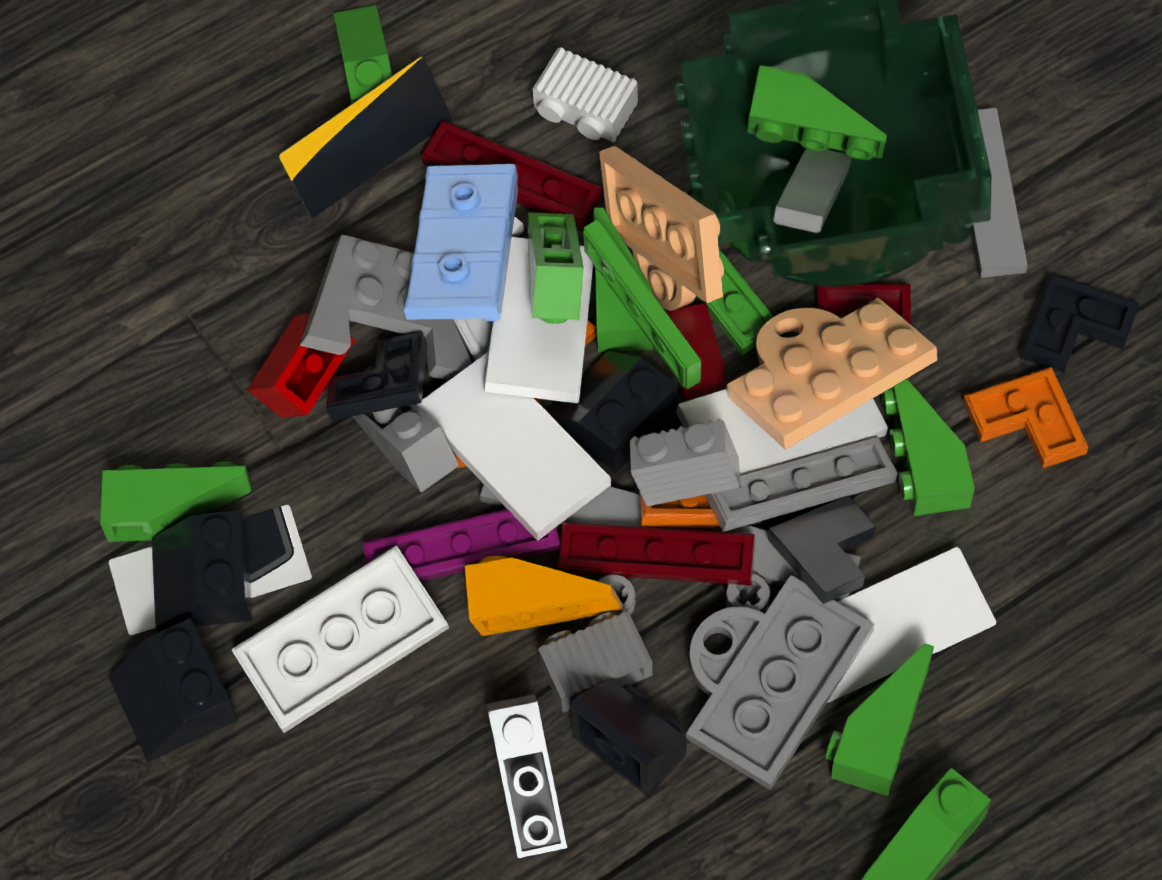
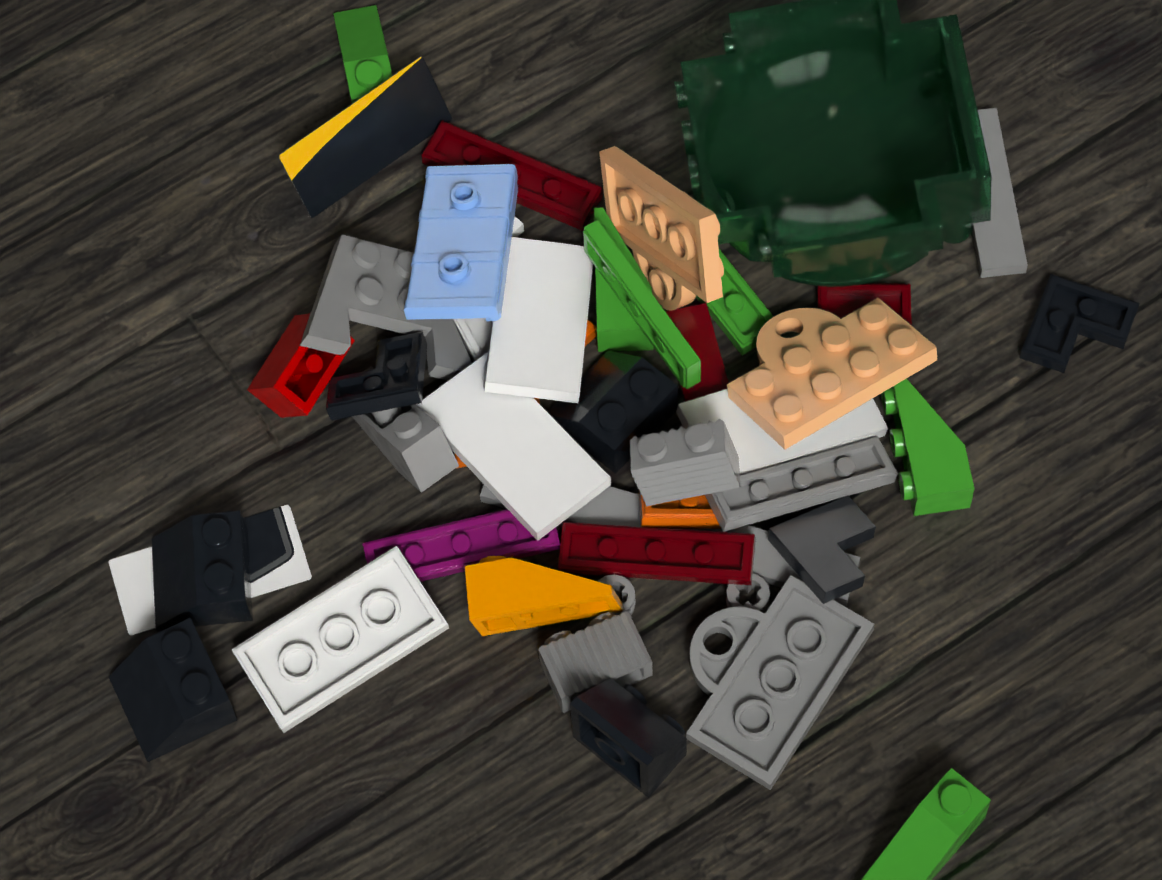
bright green slope [100,462,252,542] -> none
slope [486,694,567,858] -> none
bright green slope [527,212,584,324] -> none
white brick [533,47,638,142] -> none
bright green slope [747,65,887,160] -> none
light grey tile [773,149,851,233] -> none
bright green slope [825,643,934,796] -> none
white sticker [827,547,996,703] -> none
orange tile [963,367,1088,469] -> none

